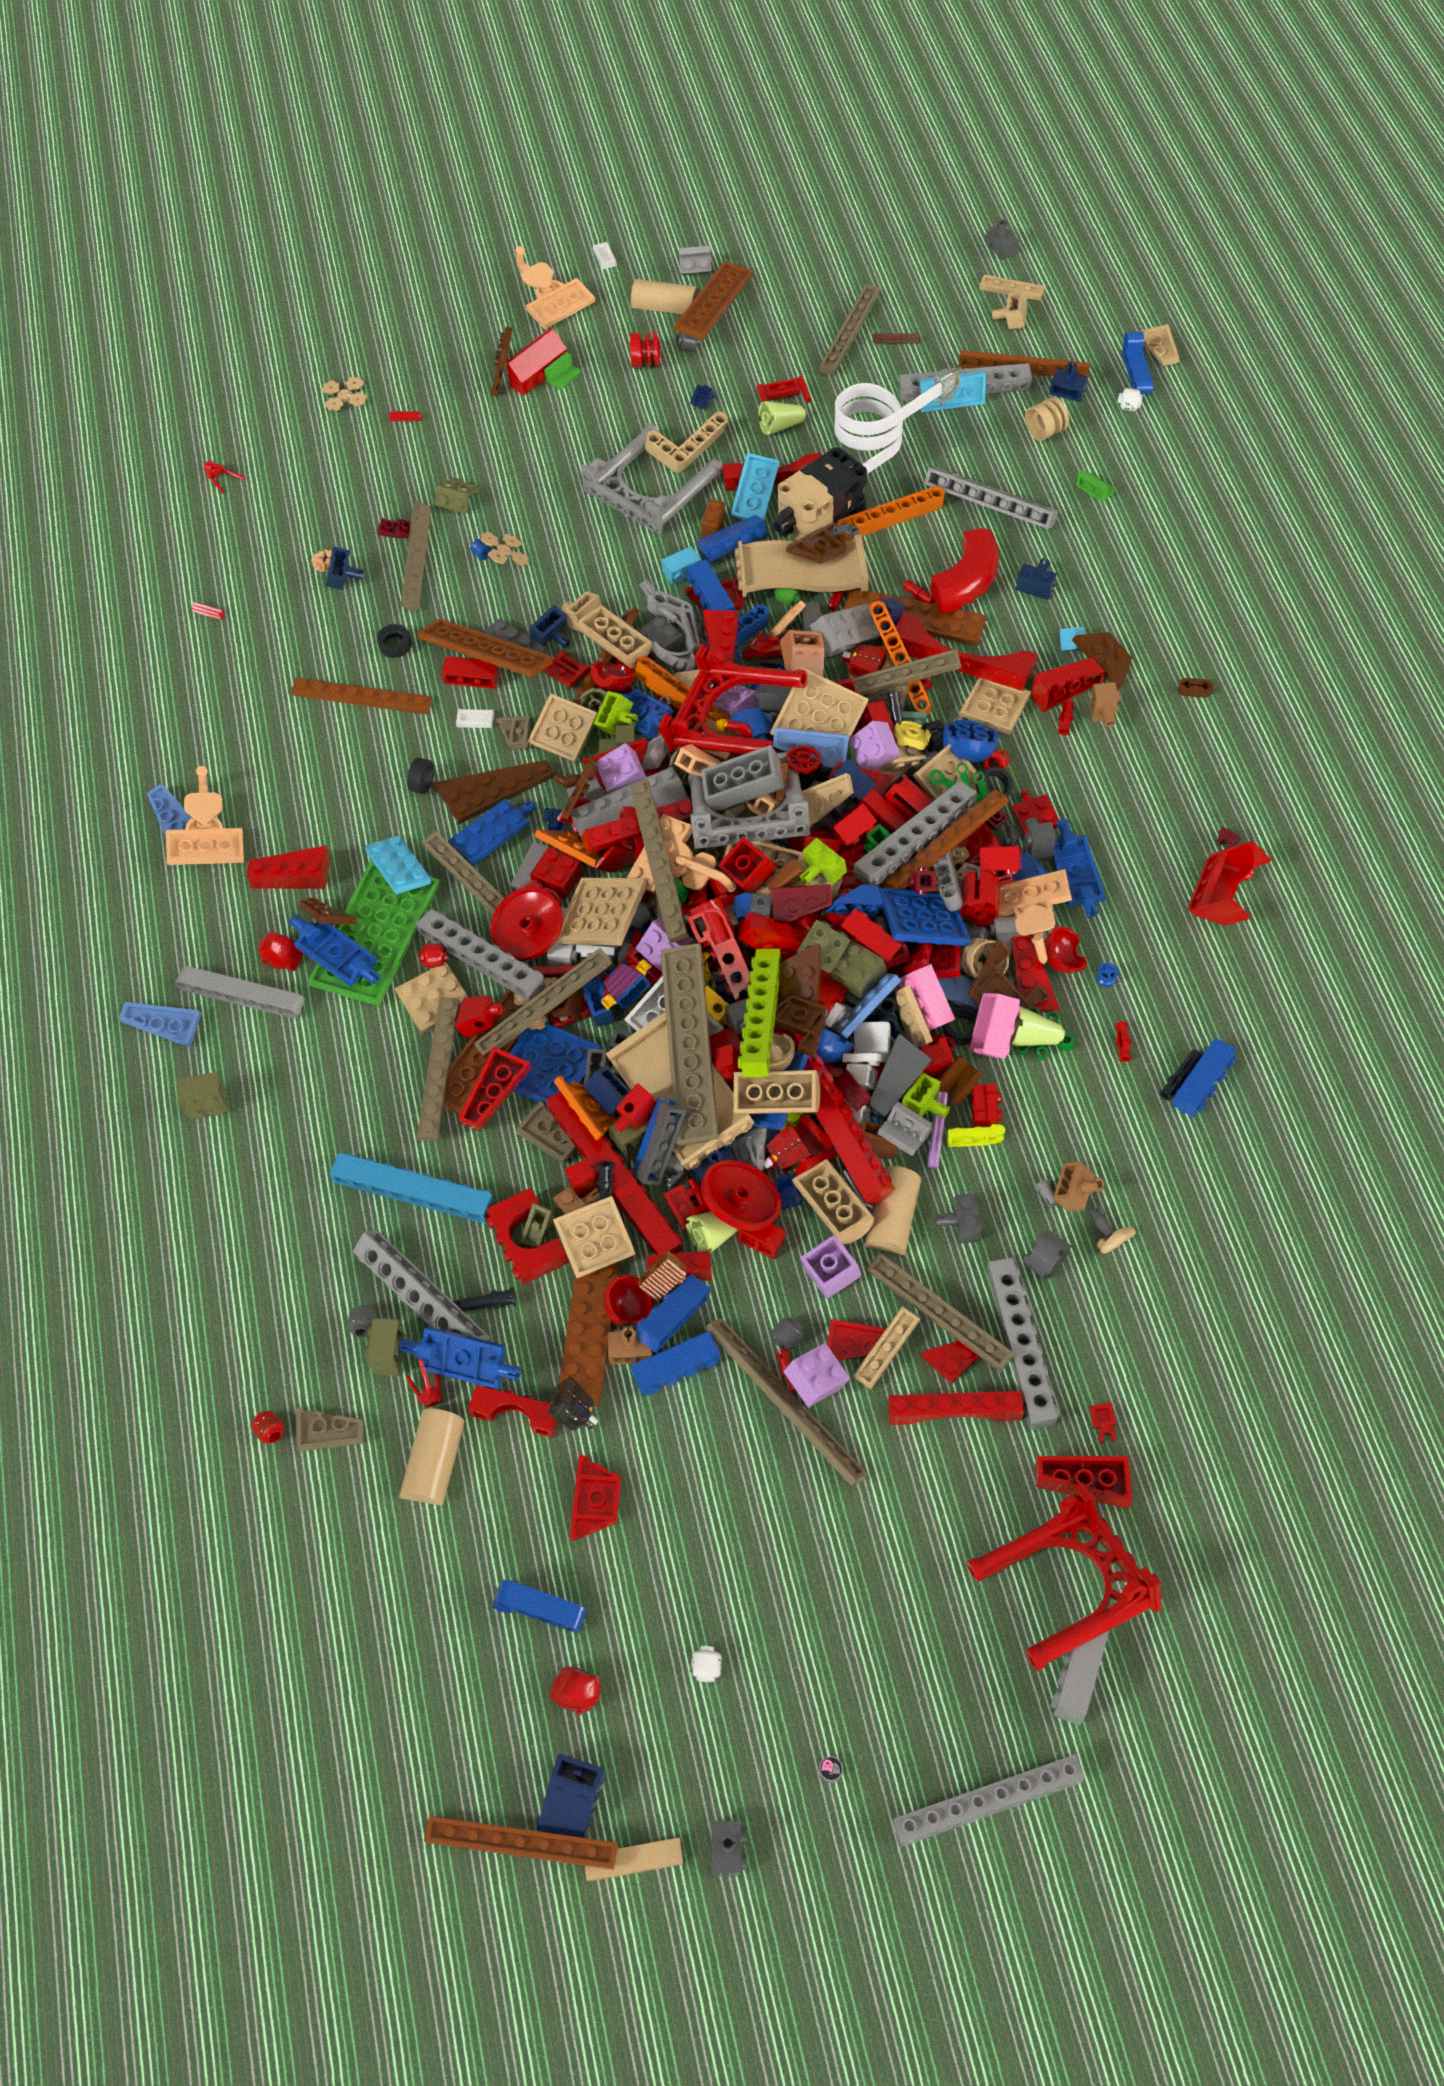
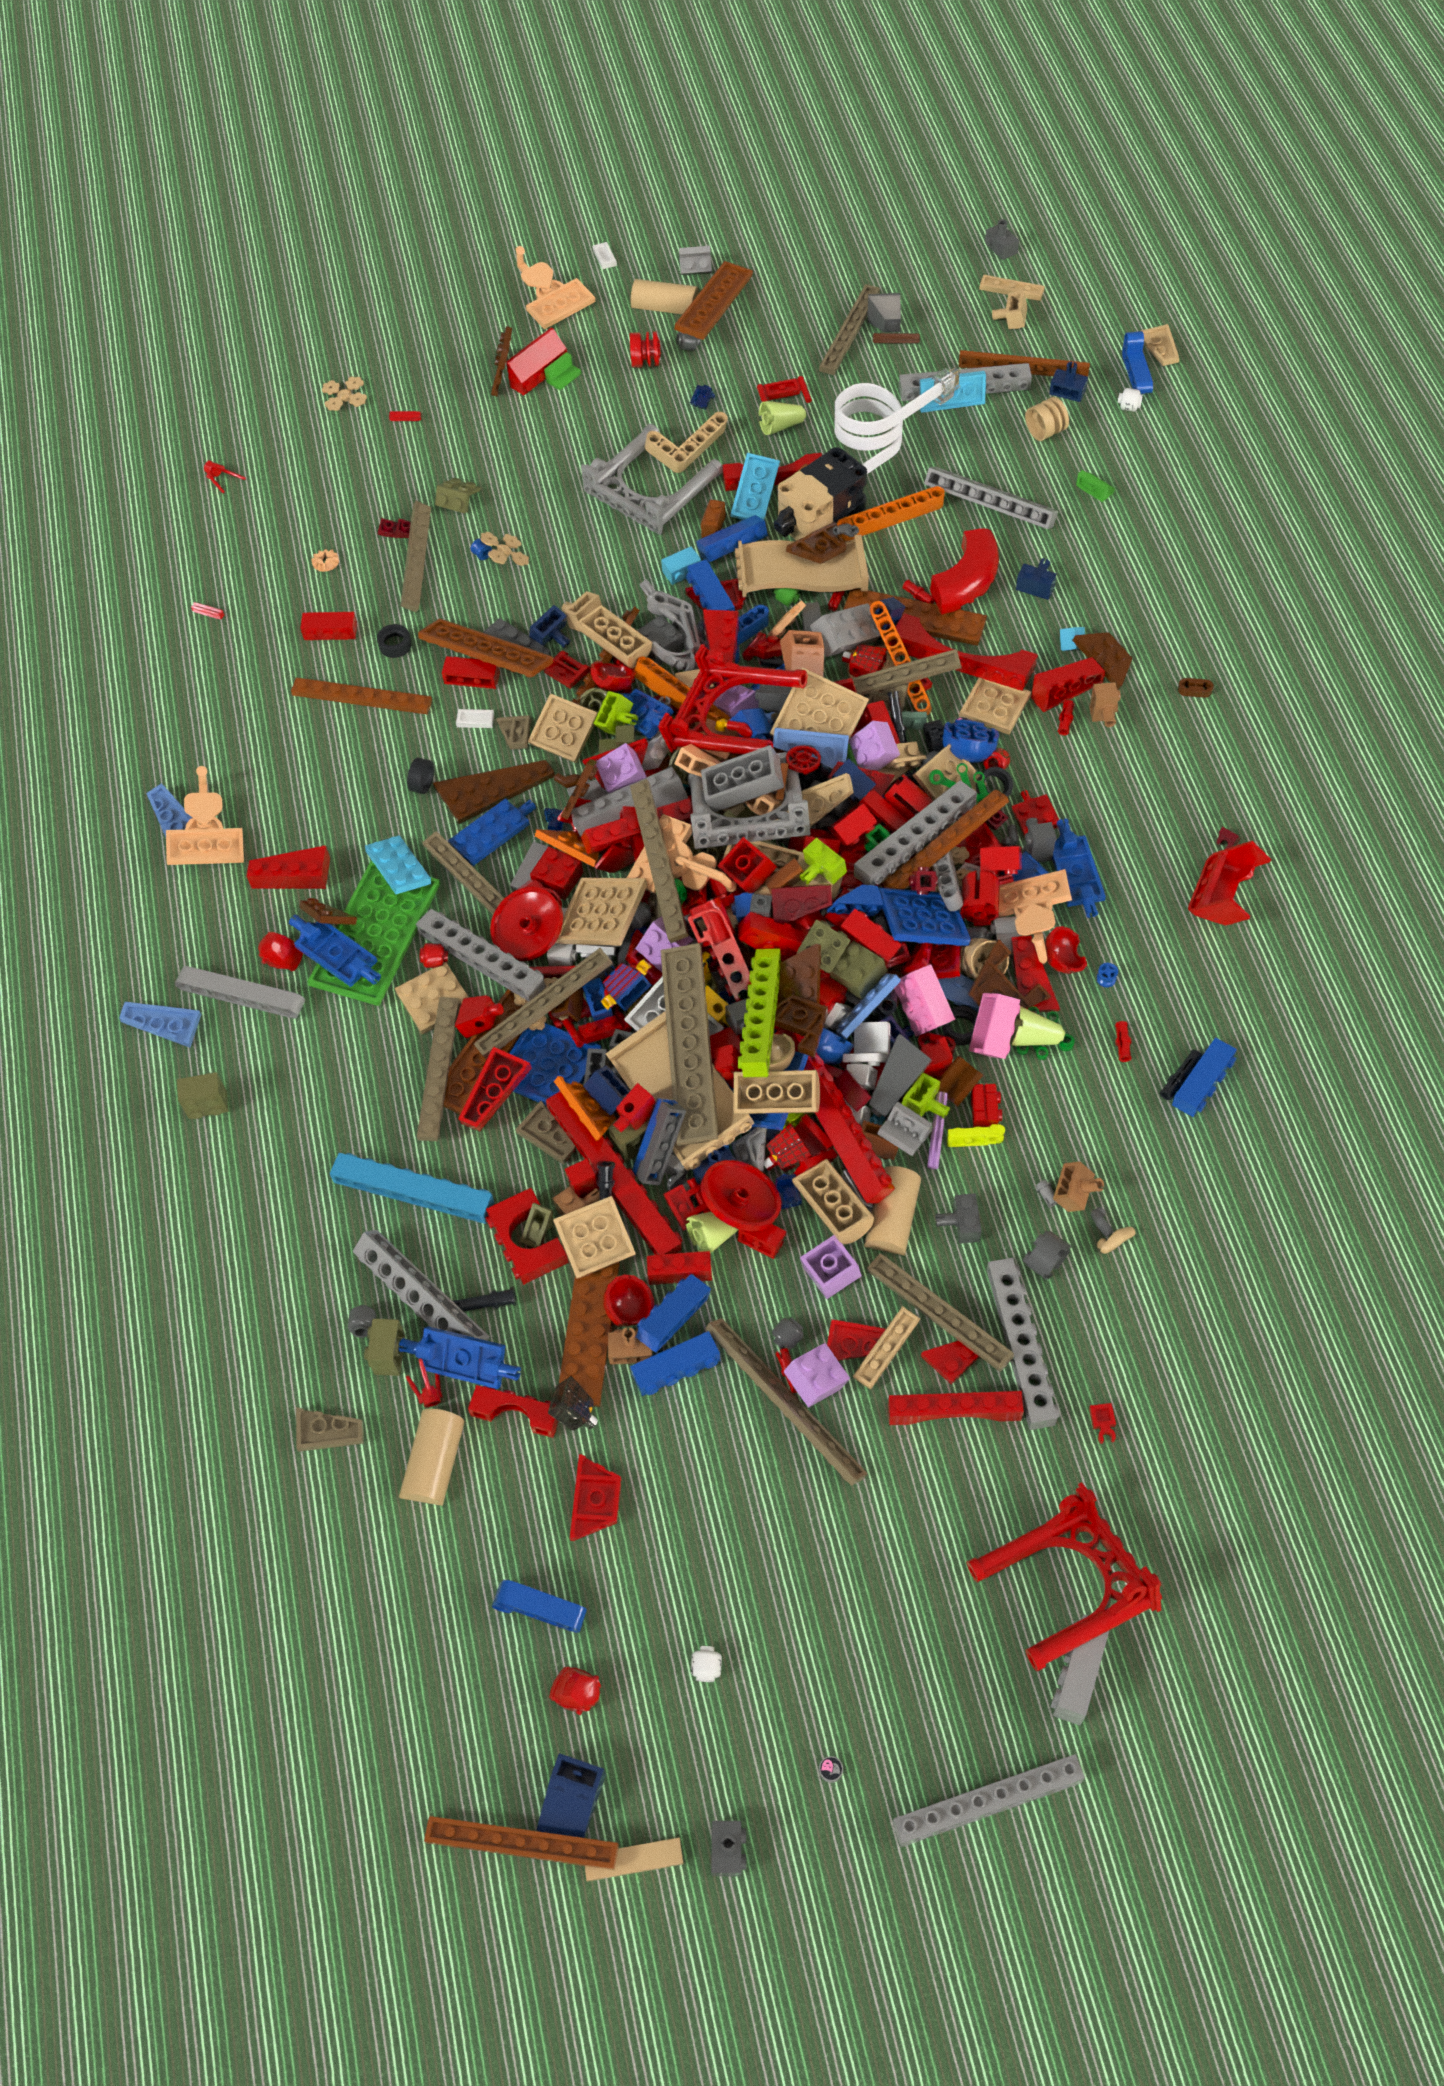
red head [251,1411,284,1444] -> none
dark blue brick [325,546,364,590] -> none
dark orange brick [638,1250,687,1302] -> none
light yellow plate [893,721,931,750] -> none
tan wing [895,985,933,1049] -> none
red wedge [1035,1456,1132,1509] -> none
none -> red brick [300,612,358,640]
none -> red plate [563,1004,632,1047]
none -> dark grey slope [867,293,901,332]

